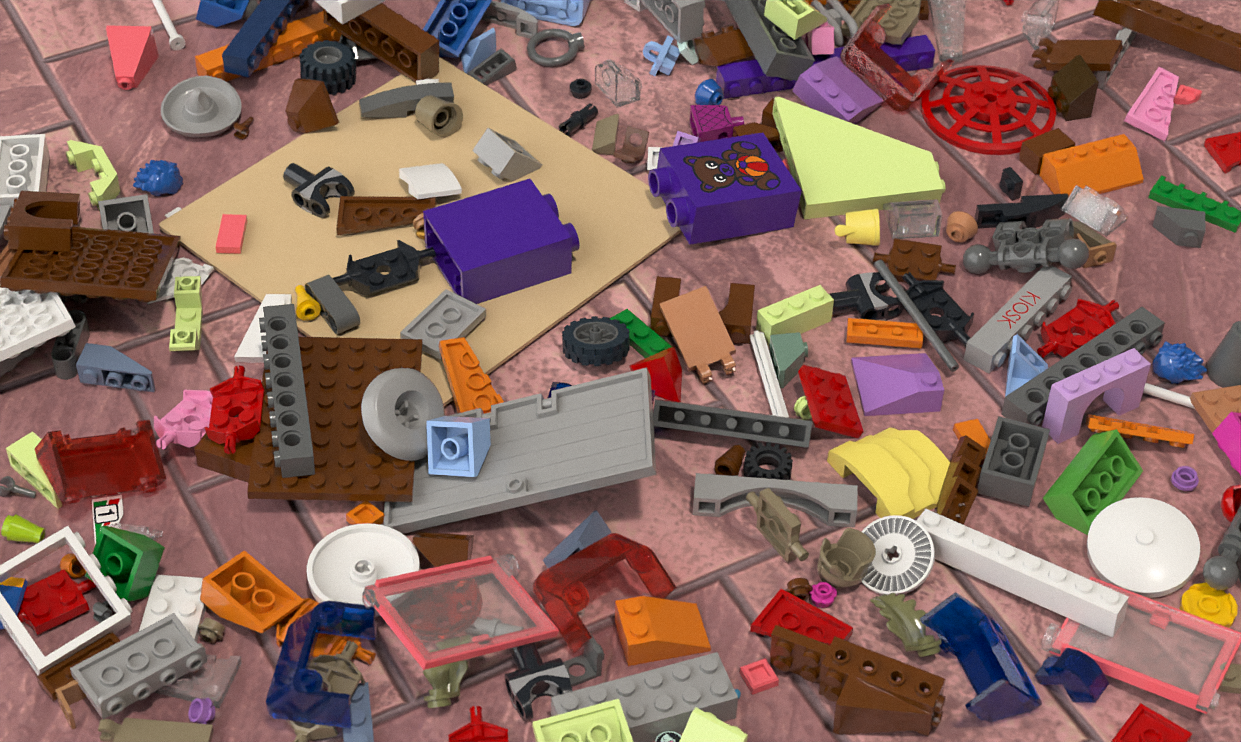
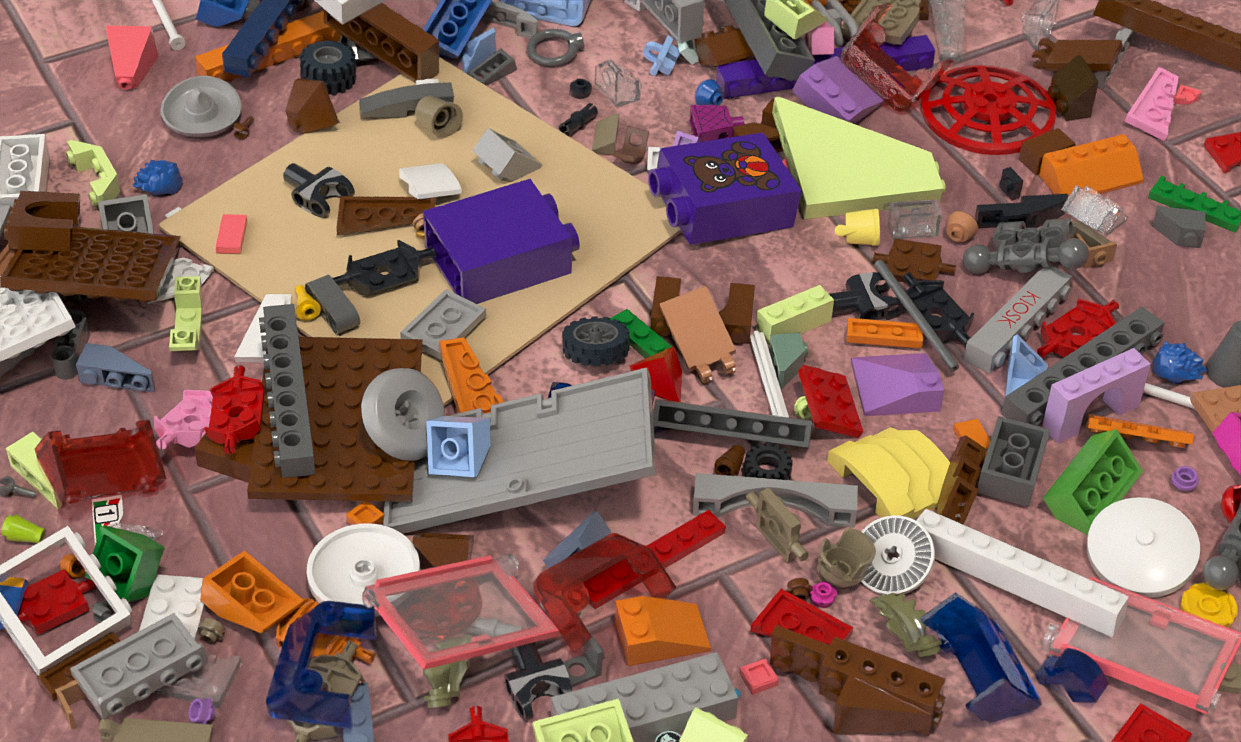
none -> red plate [578,510,726,610]

